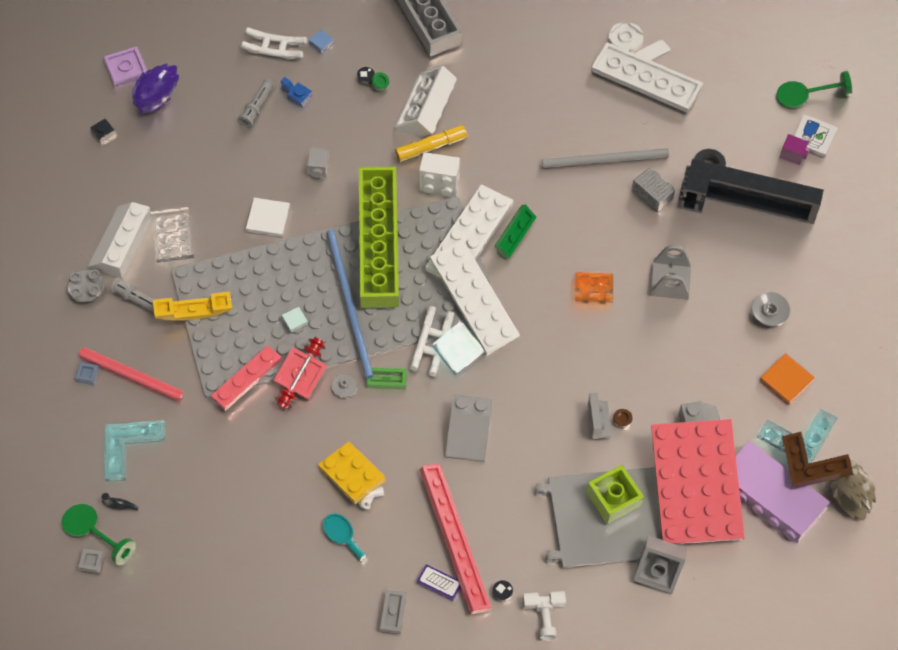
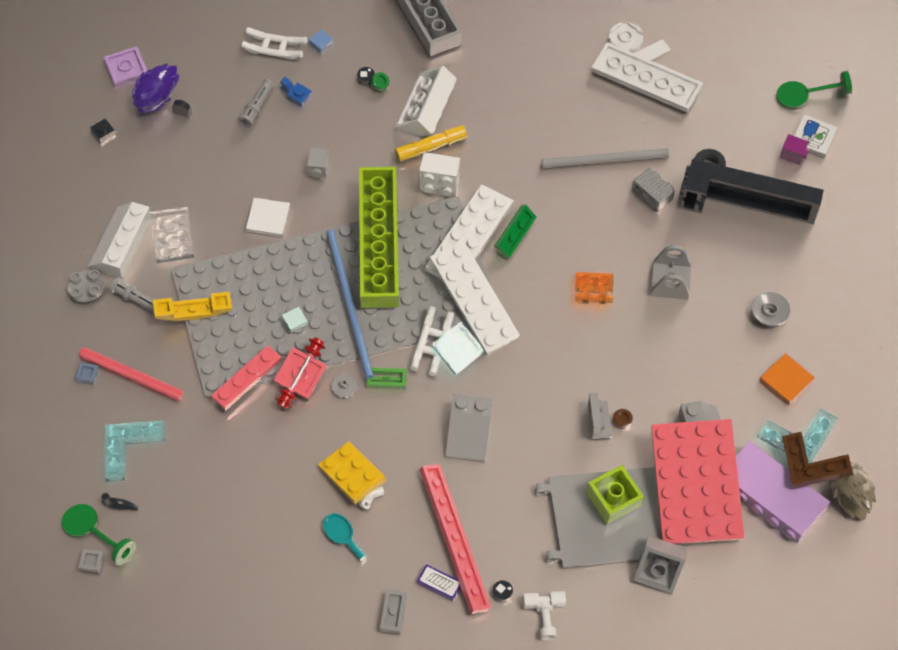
none -> black tile [172,100,192,118]

